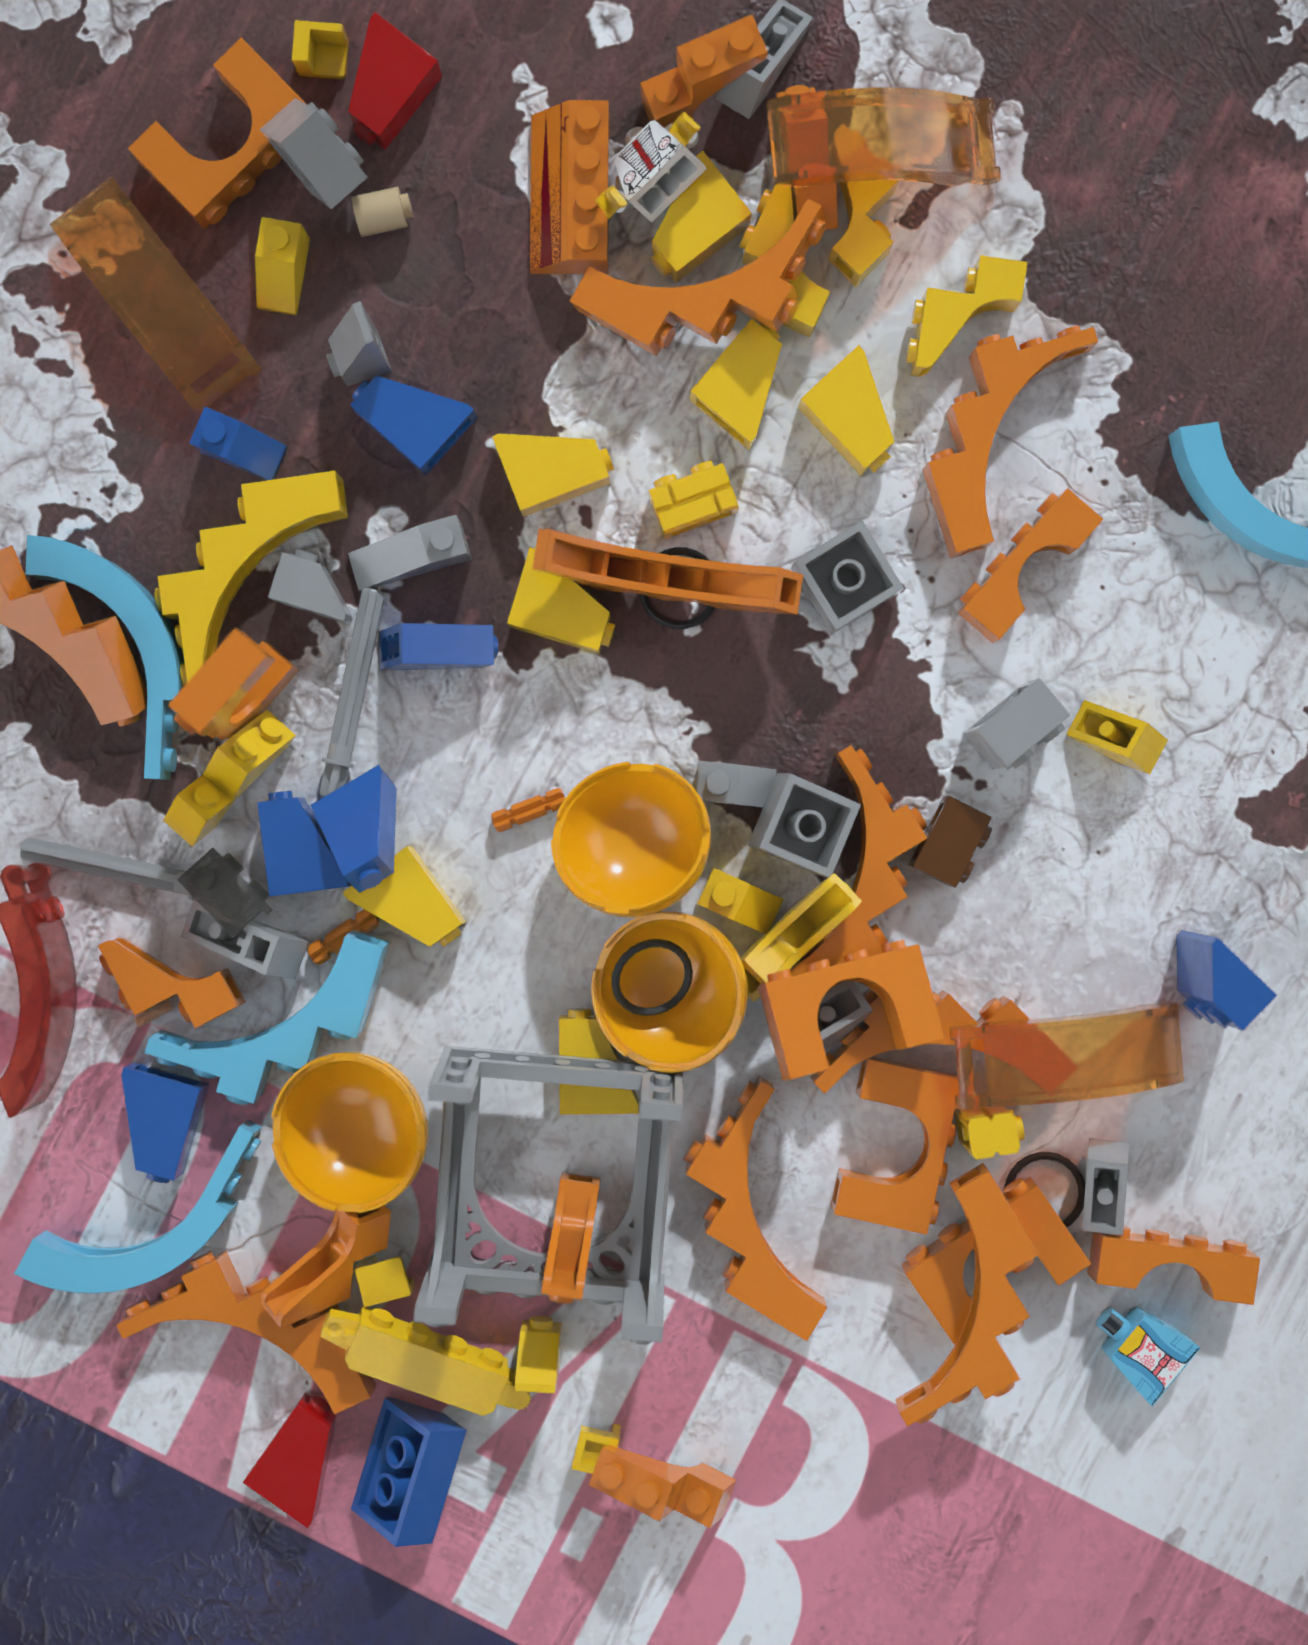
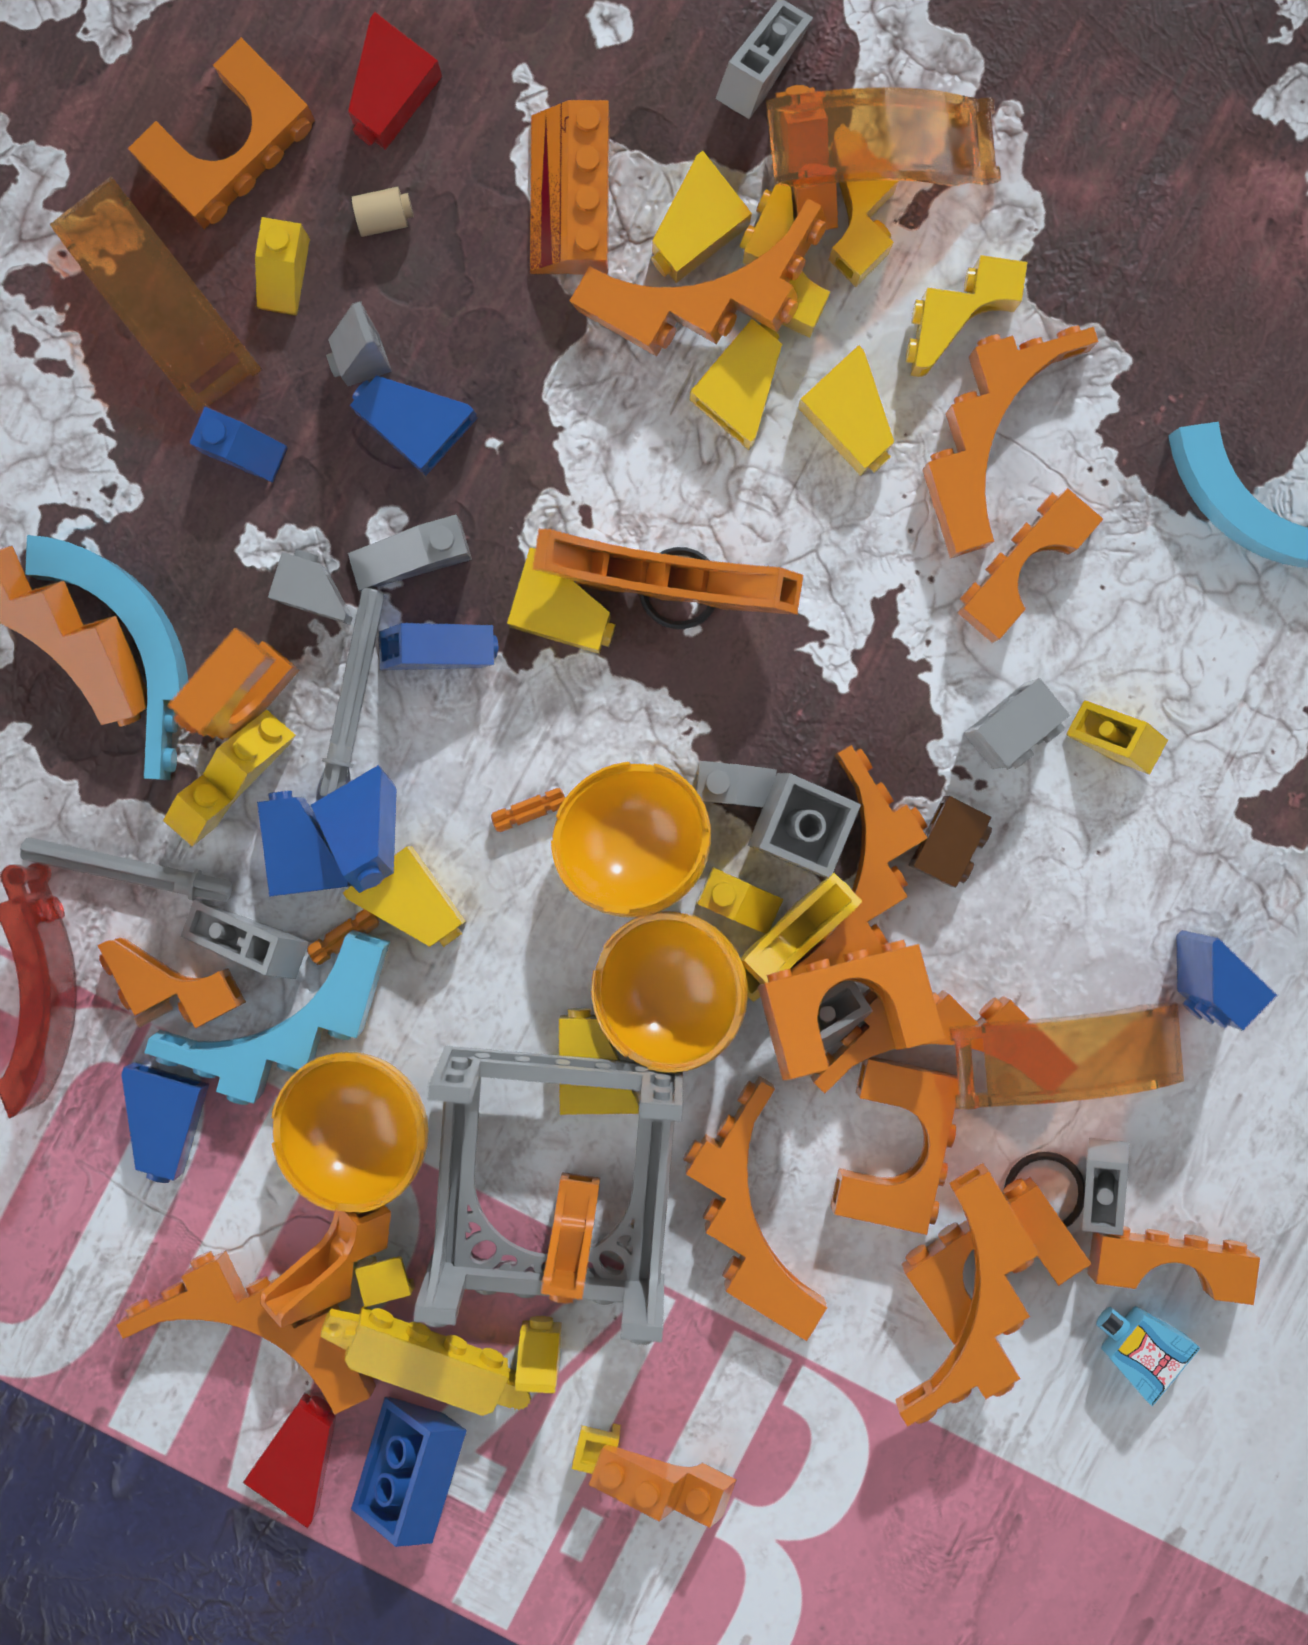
medium azure arch [14,1119,262,1293] -> none
yellow arch [155,471,348,686] -> none
clear smoke bracket [177,847,273,938] -> none
light grey brick [260,98,367,209] -> none
yellow panel [292,20,349,79] -> none
yellow slope [492,434,614,517] -> none
torso [595,112,707,223] -> none
black tyre [611,939,693,1016] -> none
orange arch [640,14,768,128] -> none
yellow brick [648,461,739,540] -> none
light grey brick [790,520,904,635] -> none
yellow brick [954,1100,1025,1160] -> none

